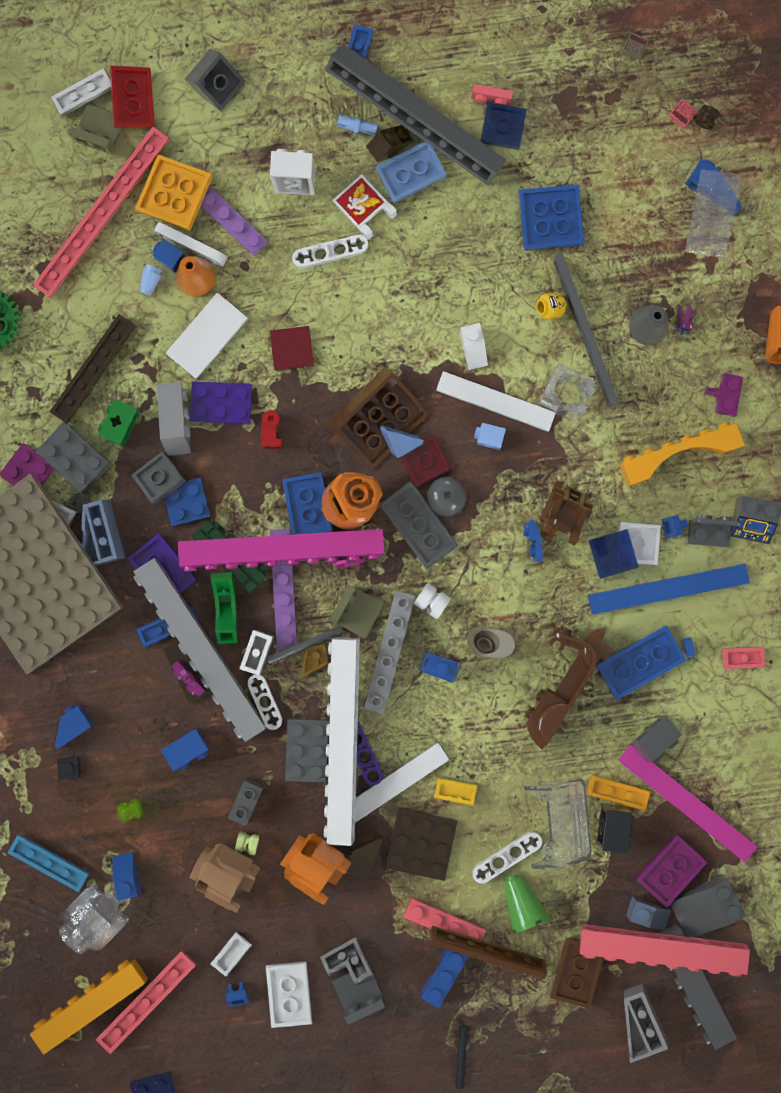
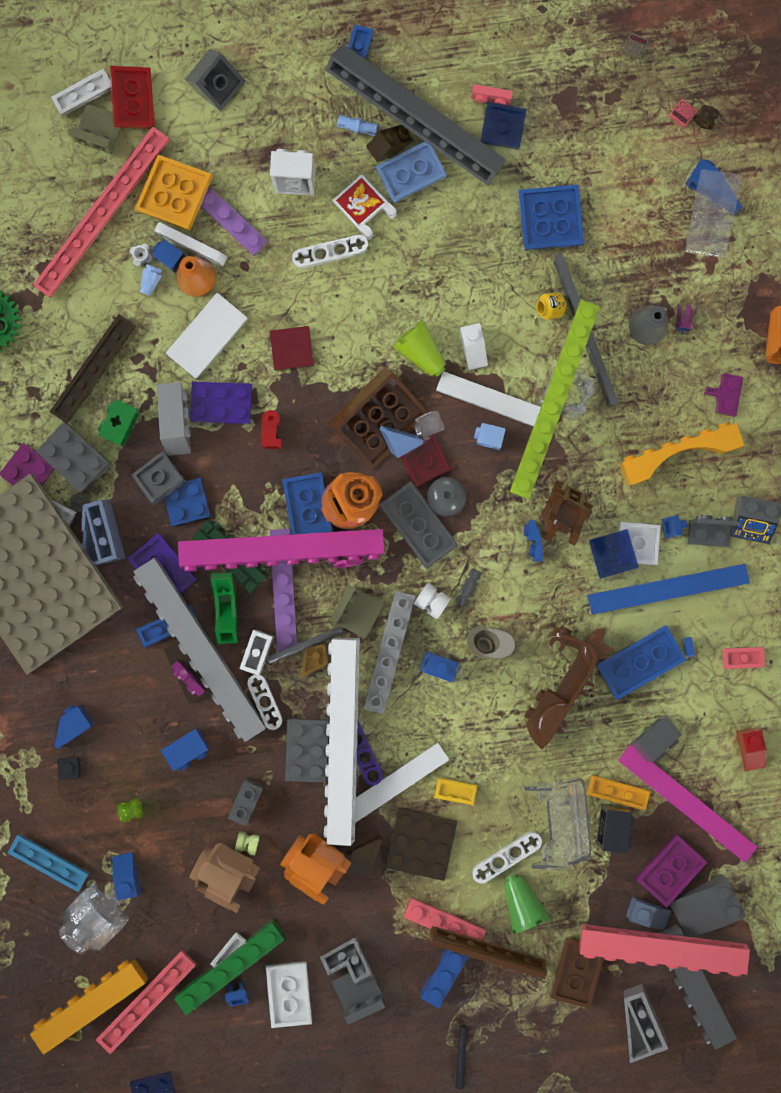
none -> white plate [130,244,152,266]
none -> green arch [174,918,286,1015]
none -> lime cone [392,320,446,377]
none -> clear bracket [414,409,445,441]
none -> dark grey axle [455,568,482,607]
none -> lime plate [510,300,600,499]
none -> red slope [736,727,766,771]

